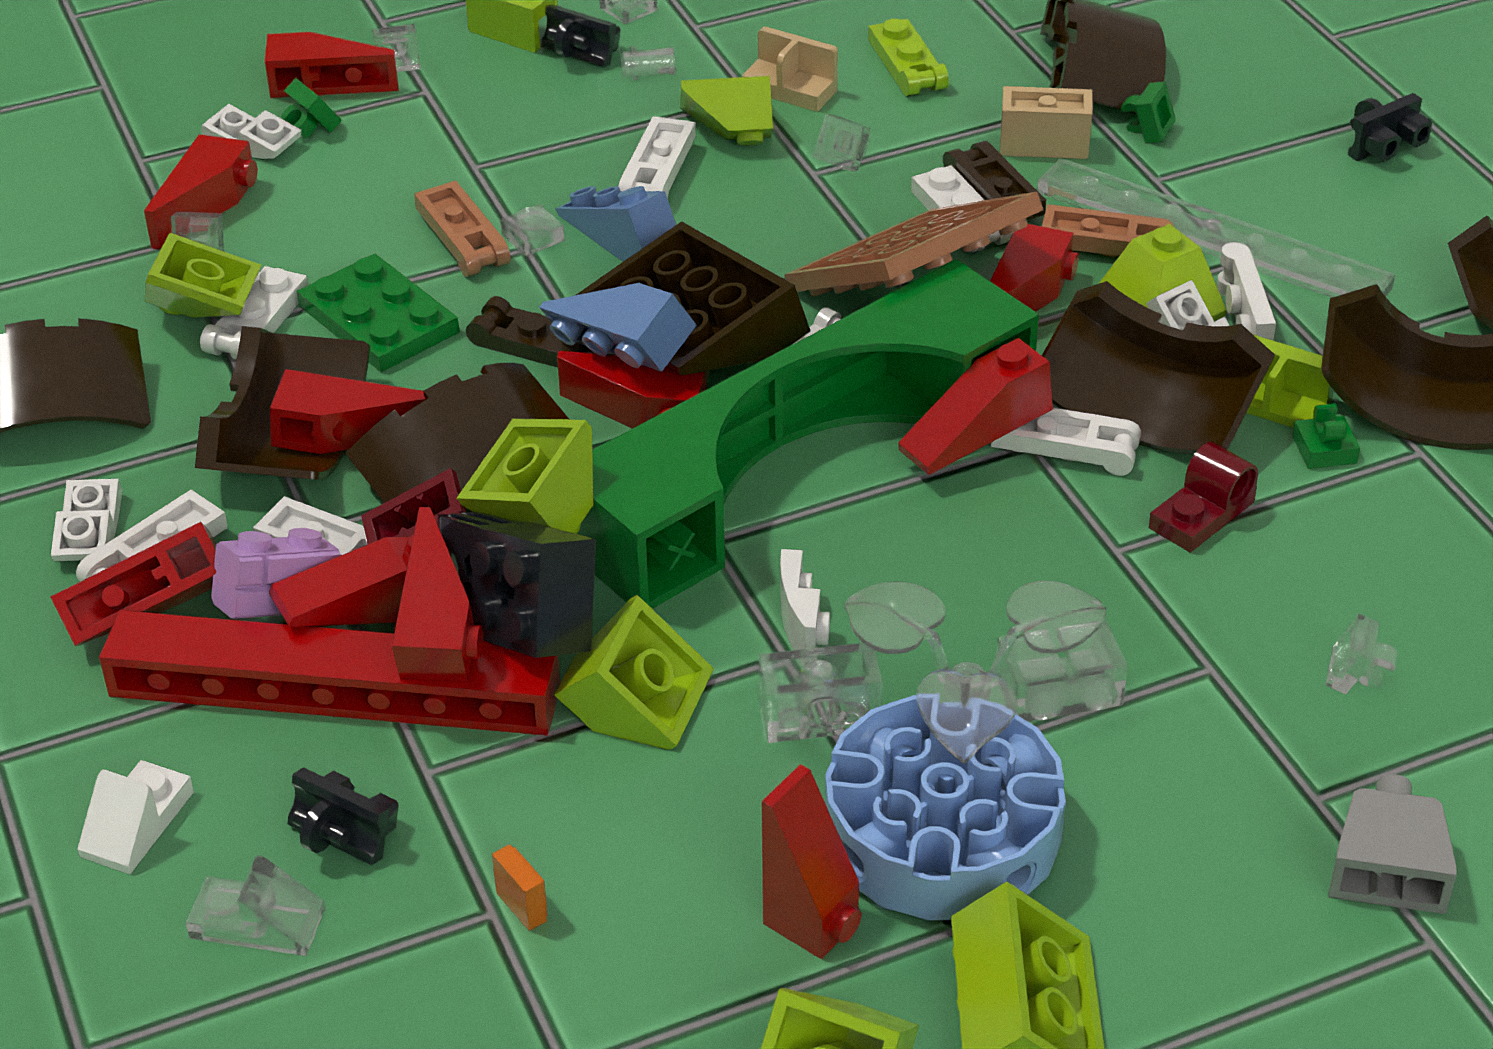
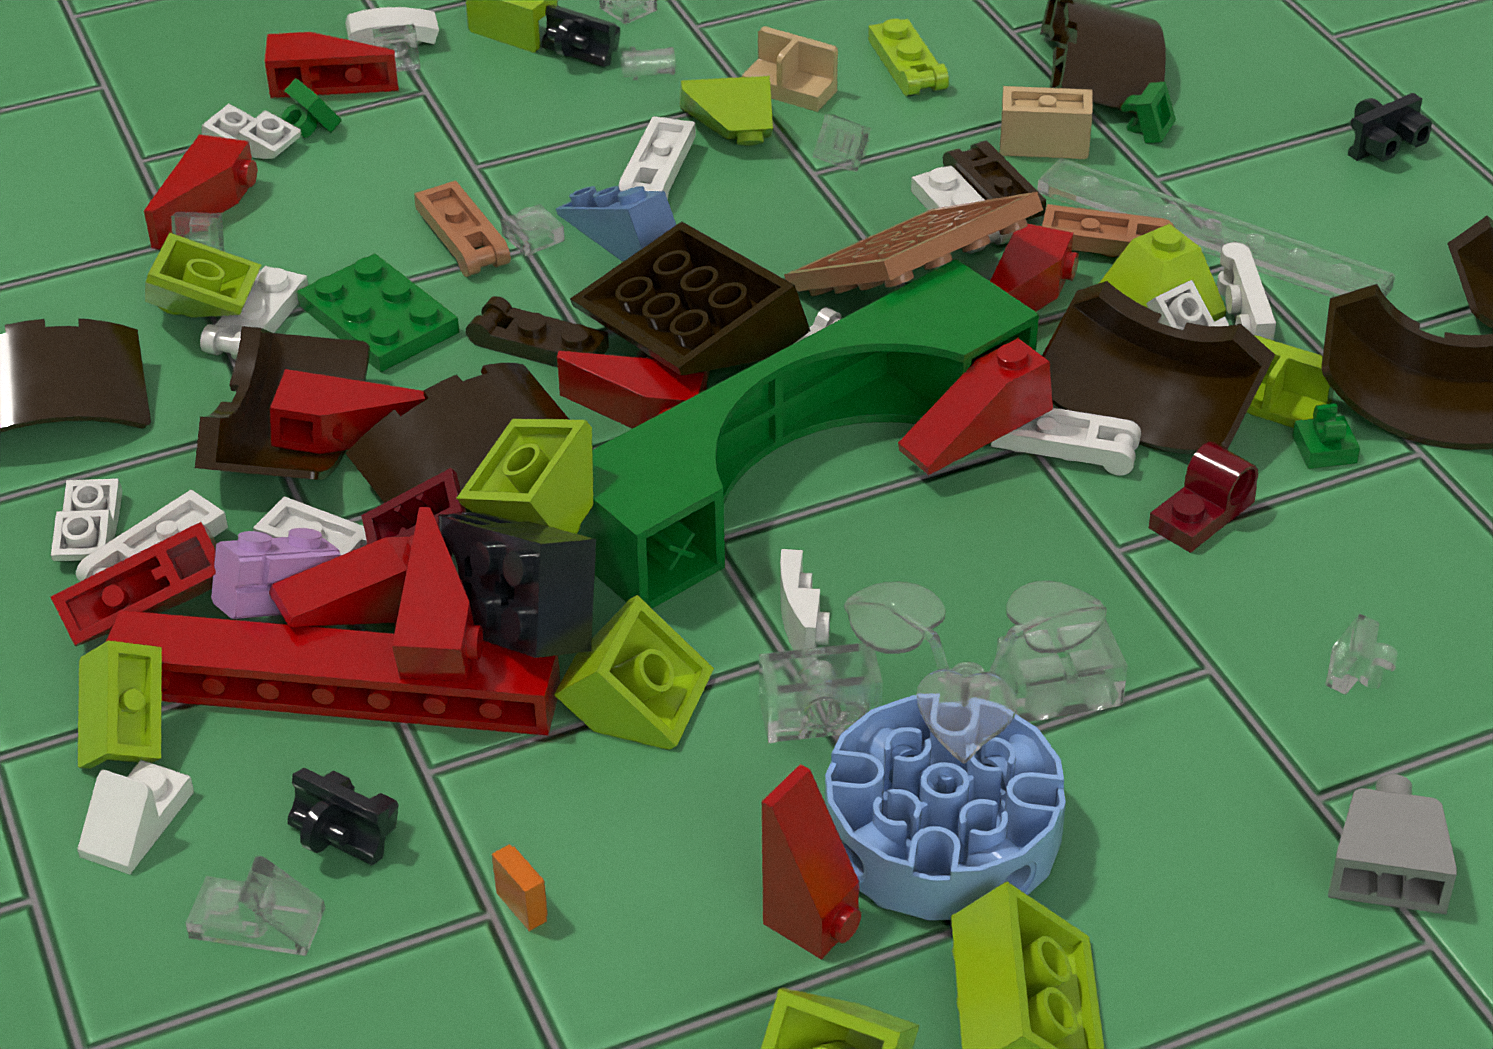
medium blue slope [539,283,696,372] -> none
none -> lime panel [78,641,162,769]
none -> white slope [346,7,439,49]

